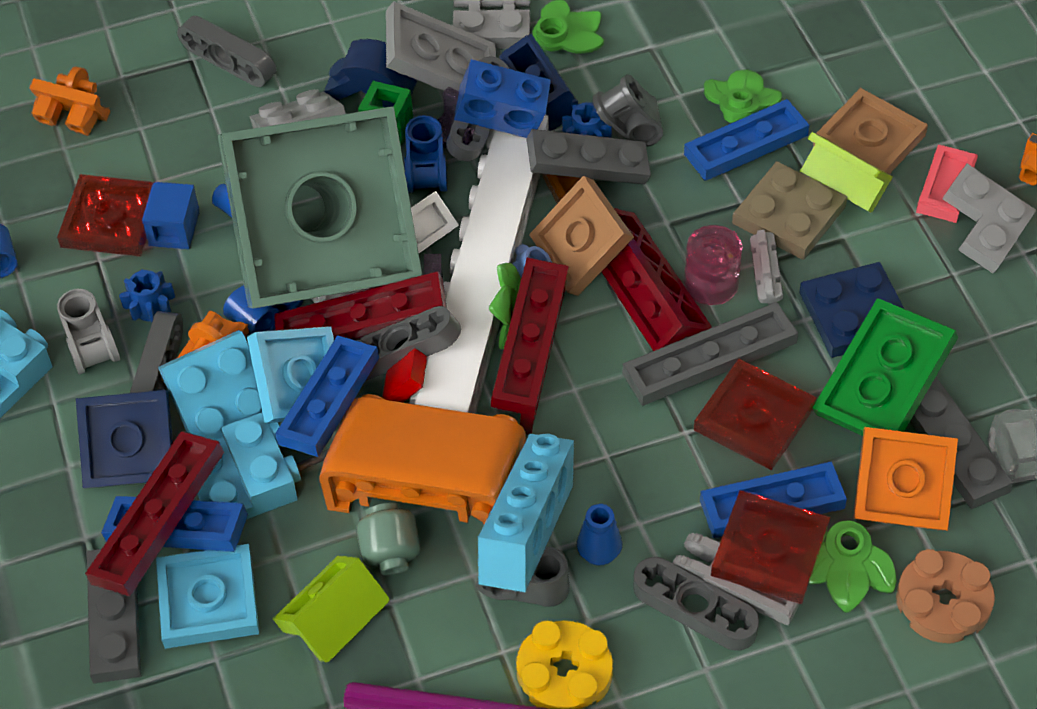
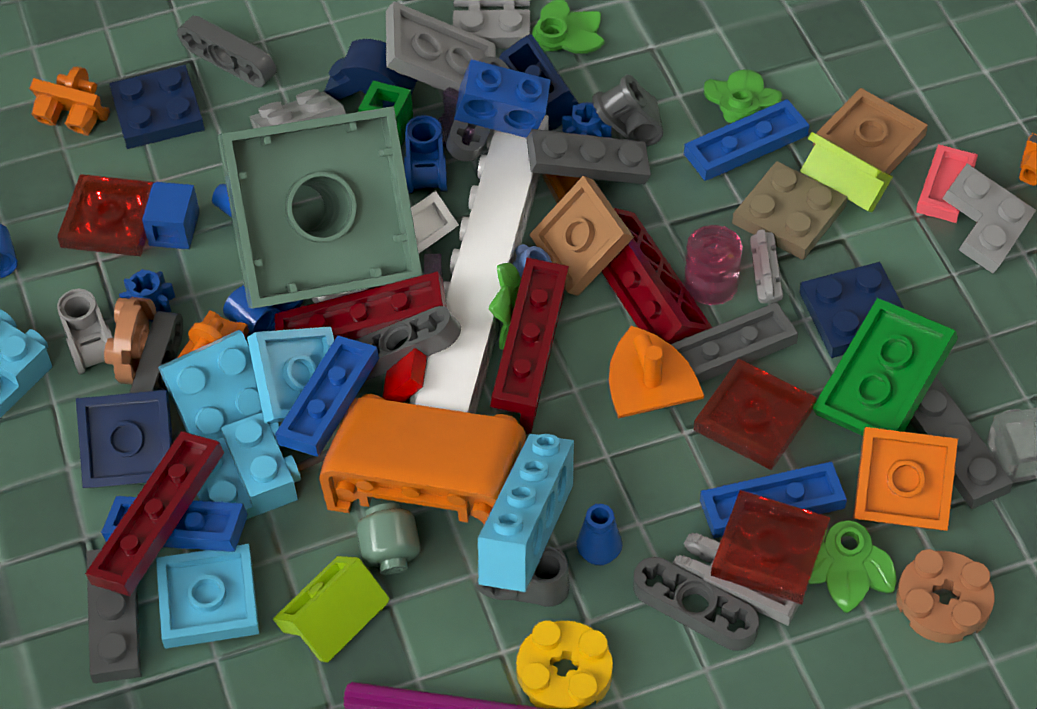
none -> nougat plate [104,297,156,385]
none -> dark blue plate [109,64,205,149]
none -> orange shield [609,325,704,419]

